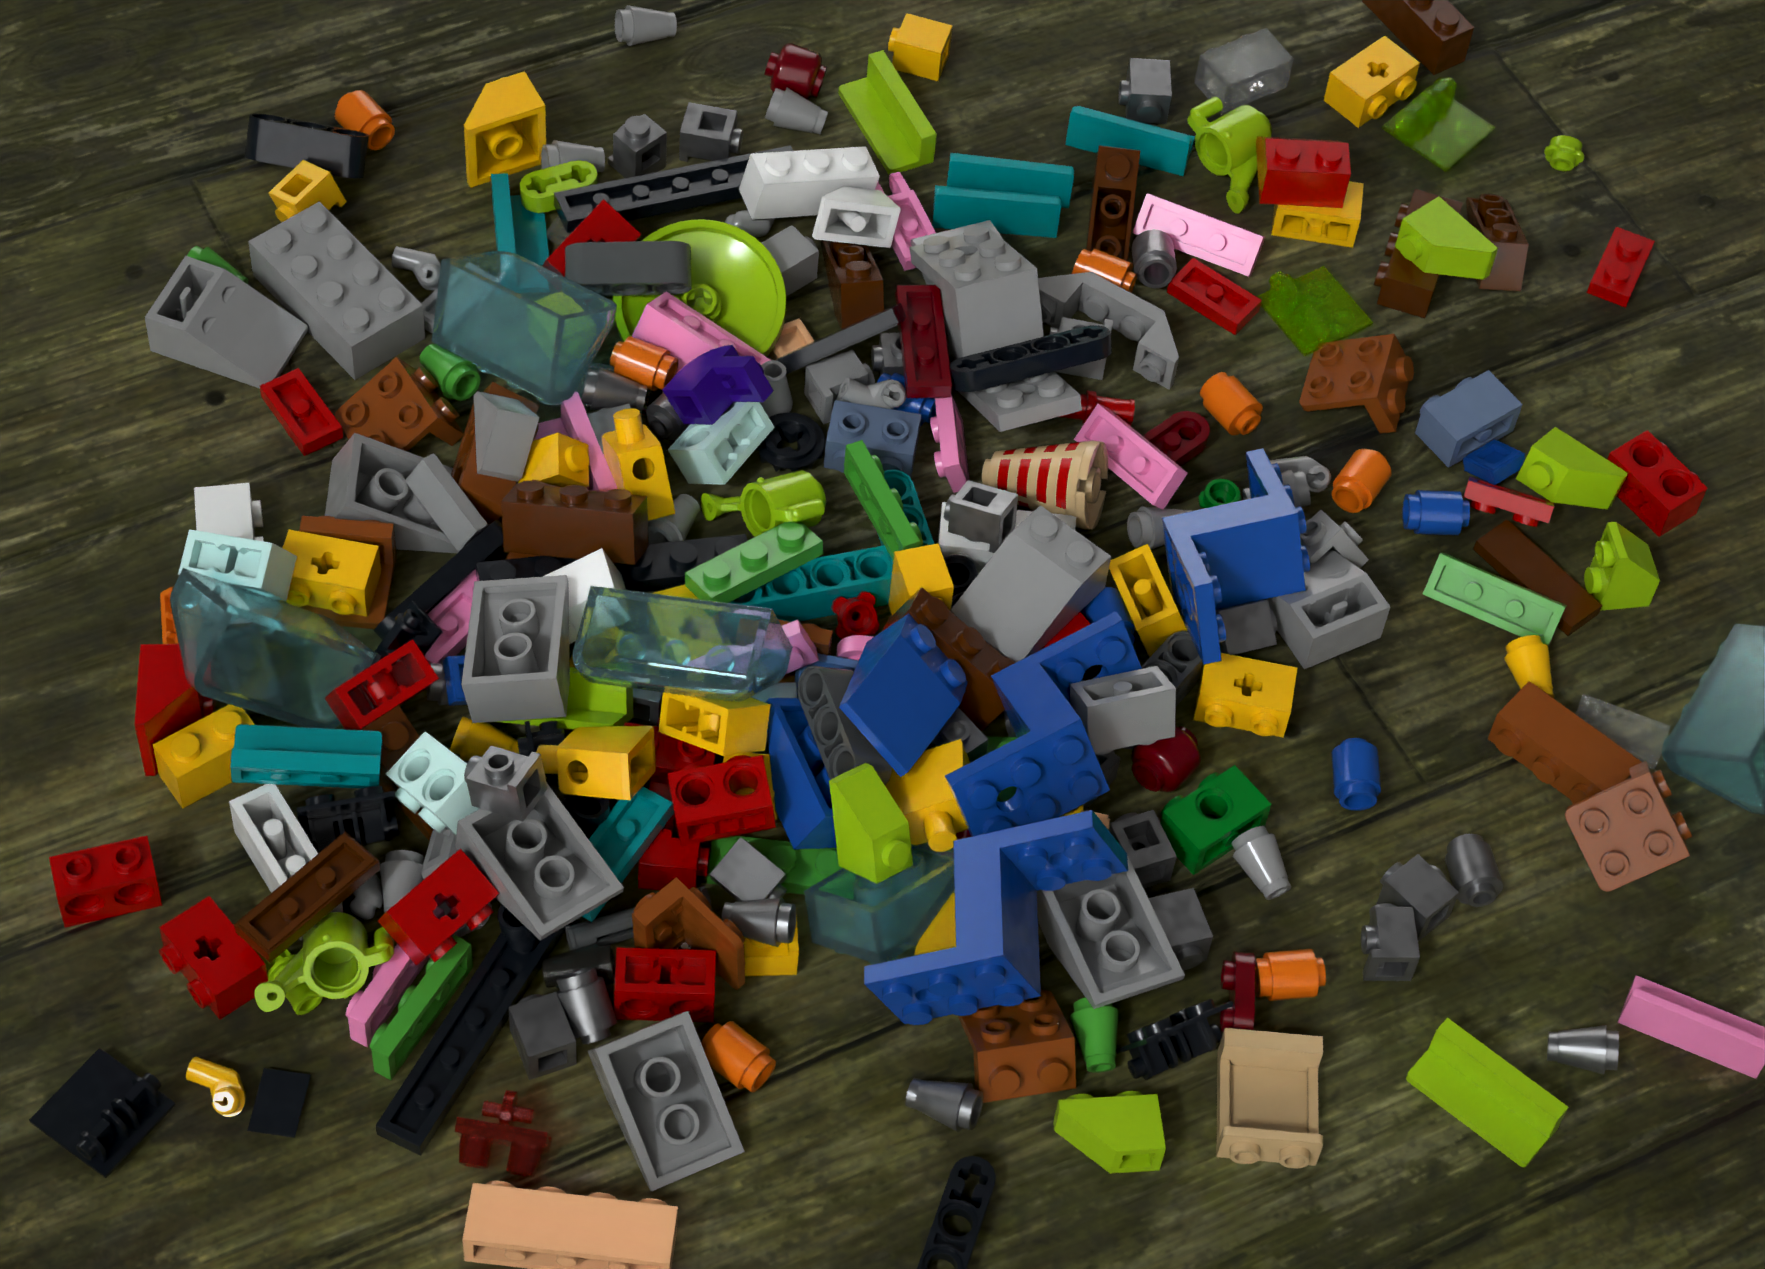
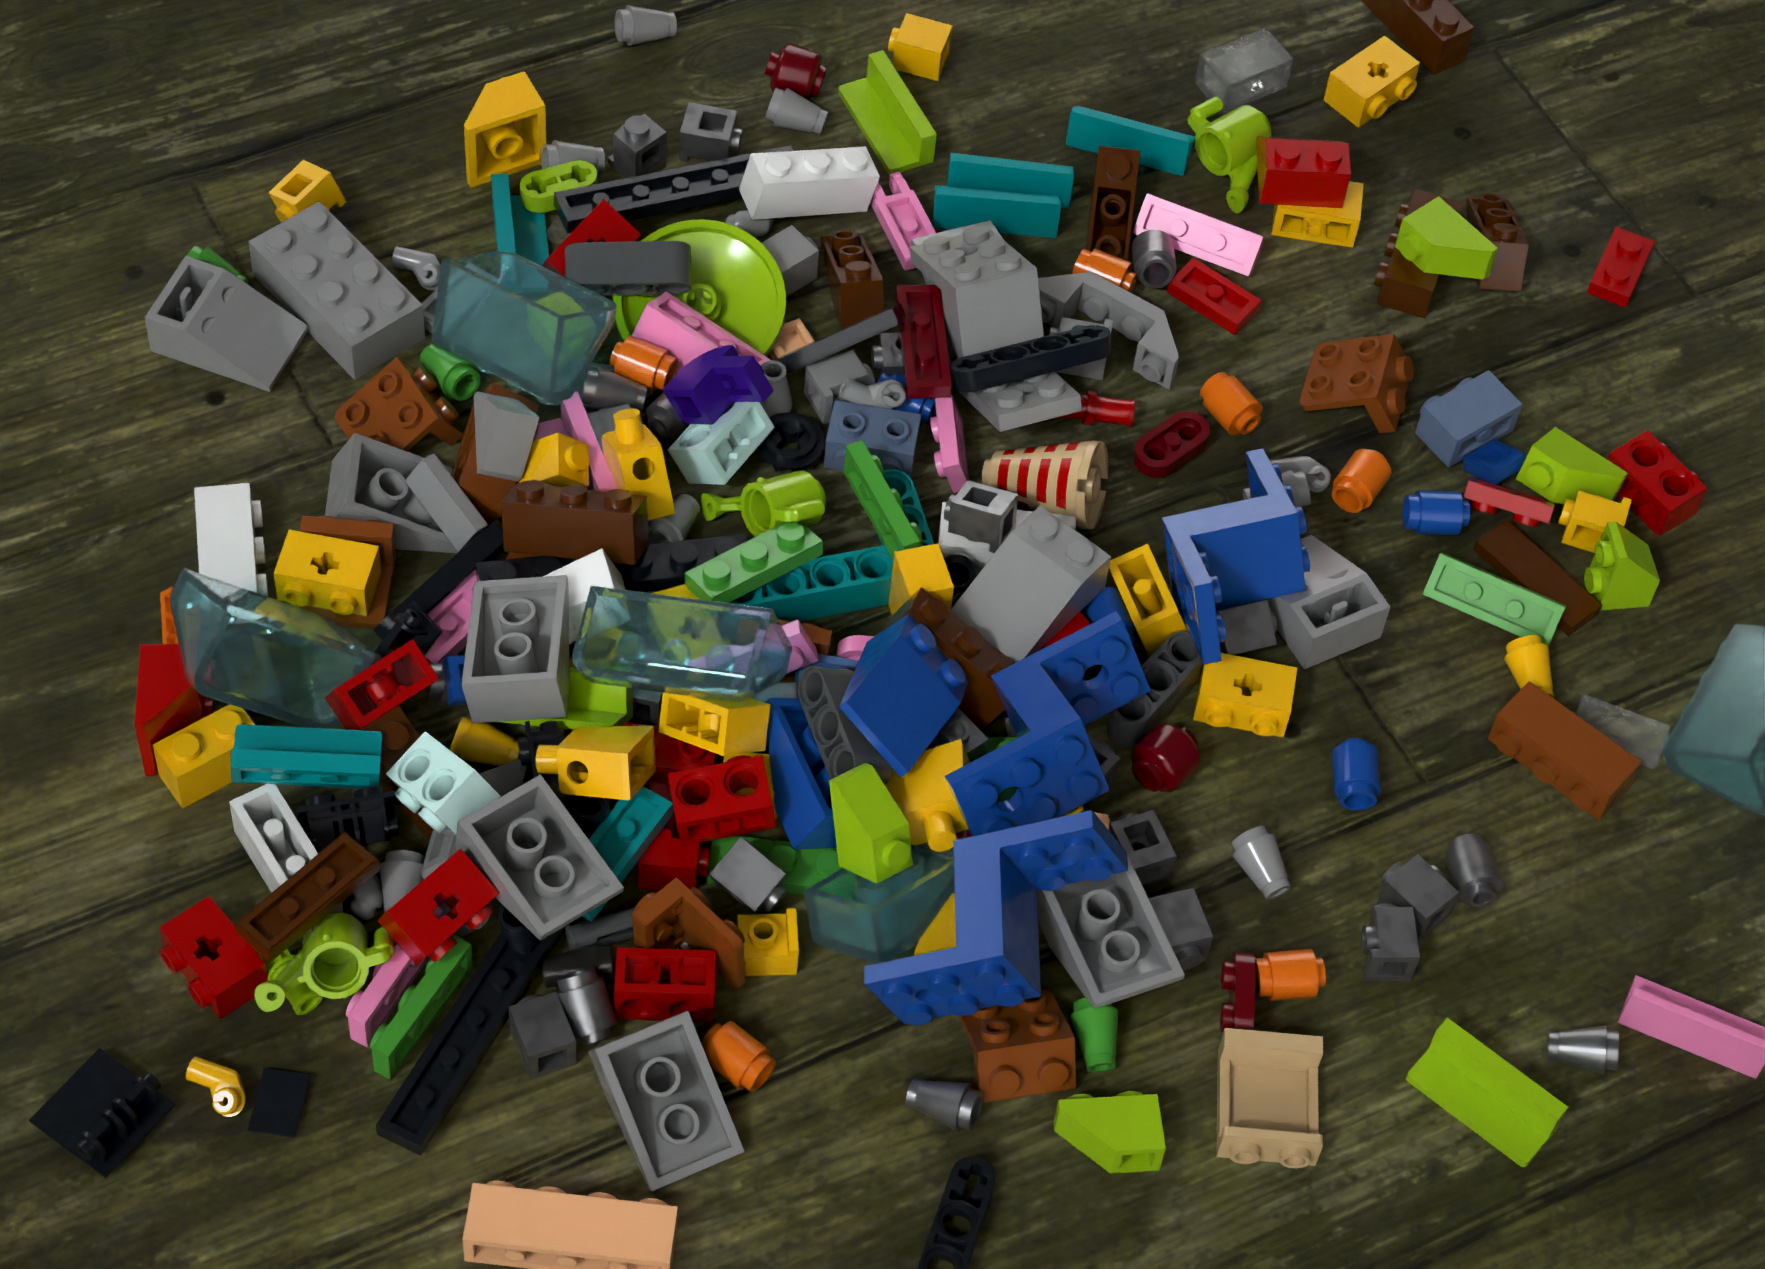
red brick [49,835,163,928] -> none
light aqua brick [178,529,297,601] -> none
black beam [244,114,369,178] -> none
red plate [260,368,343,456] -> none
orange brick [335,90,395,150] -> none
clear red hips [454,1090,552,1178] -> none
flat silver brick [464,745,548,822] -> none
flat silver cone [721,898,796,947] -> none
white slope [812,186,901,248] -> none
red plate [831,591,879,639] -> none
light grey brick [1070,666,1176,755] -> none
bright pink plate [1074,403,1188,510] -> none
black hinge [1116,998,1234,1080] -> none
flat silver brick [1118,58,1172,124] -> none
light grey cone [1127,506,1192,549] -> none
green brick [1160,765,1272,875] -> none
green plate [1198,479,1242,508] -> none
clear neon green hinge [1256,266,1373,356] -> none
light grey bracket [1300,510,1369,568] -> none
clear neon green hinge [1382,77,1495,172] -> none
lime plate [1544,135,1585,171] -> none
dark orange bracket [1565,761,1693,892] -> none
none -> yellow brick [1558,490,1632,553]

